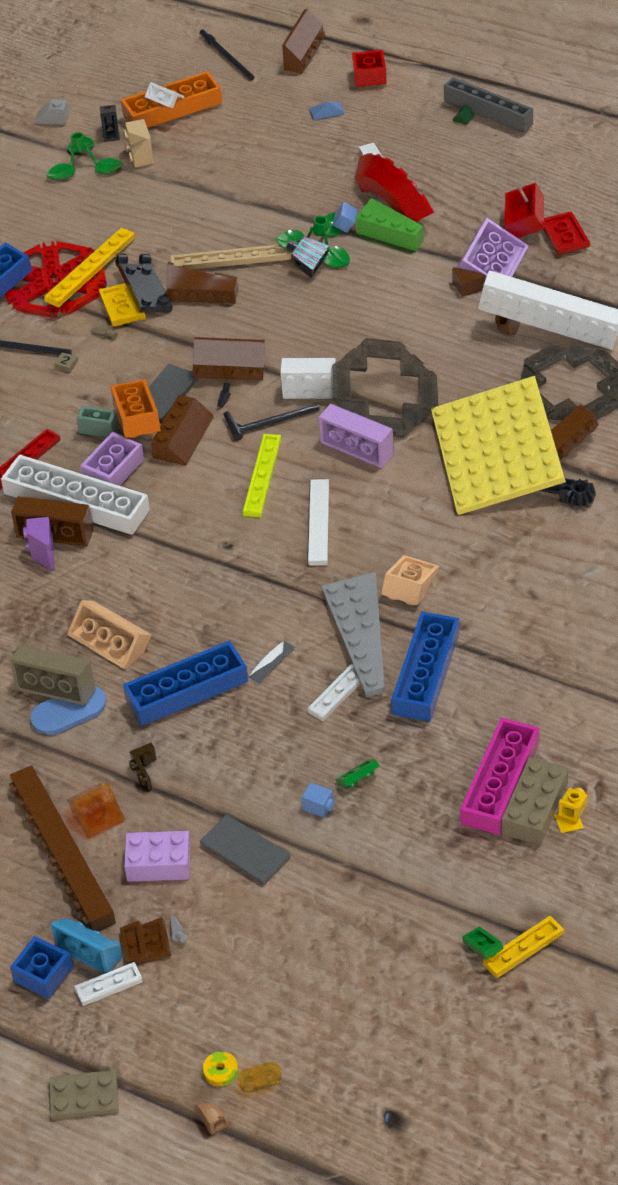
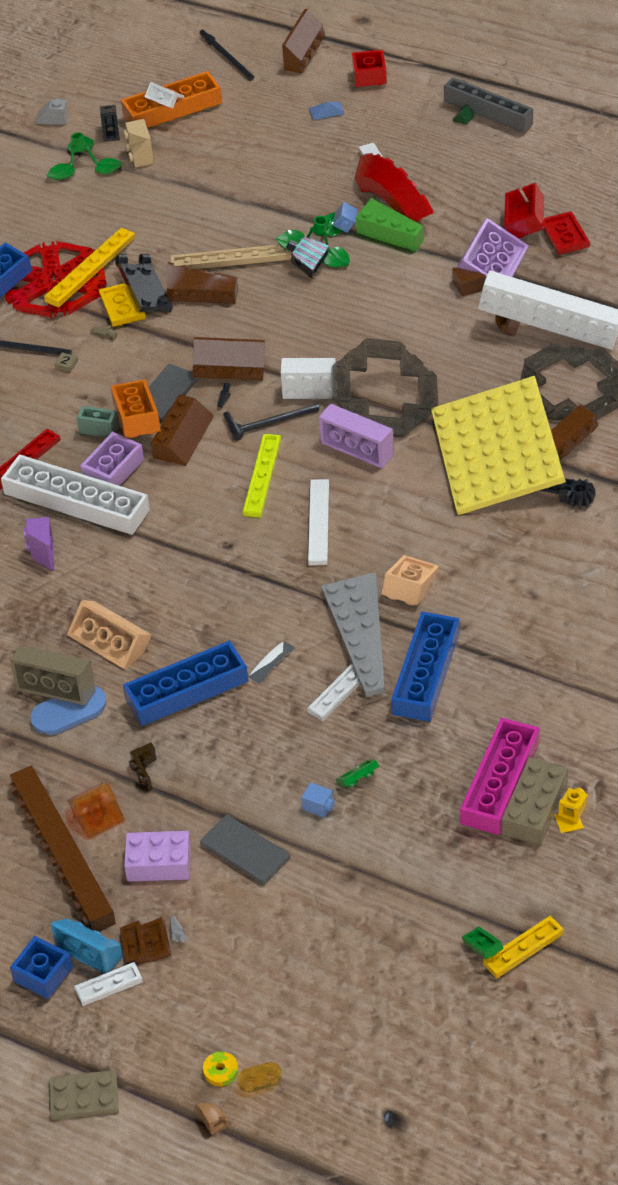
reddish brown brick [11,496,94,547] -> none

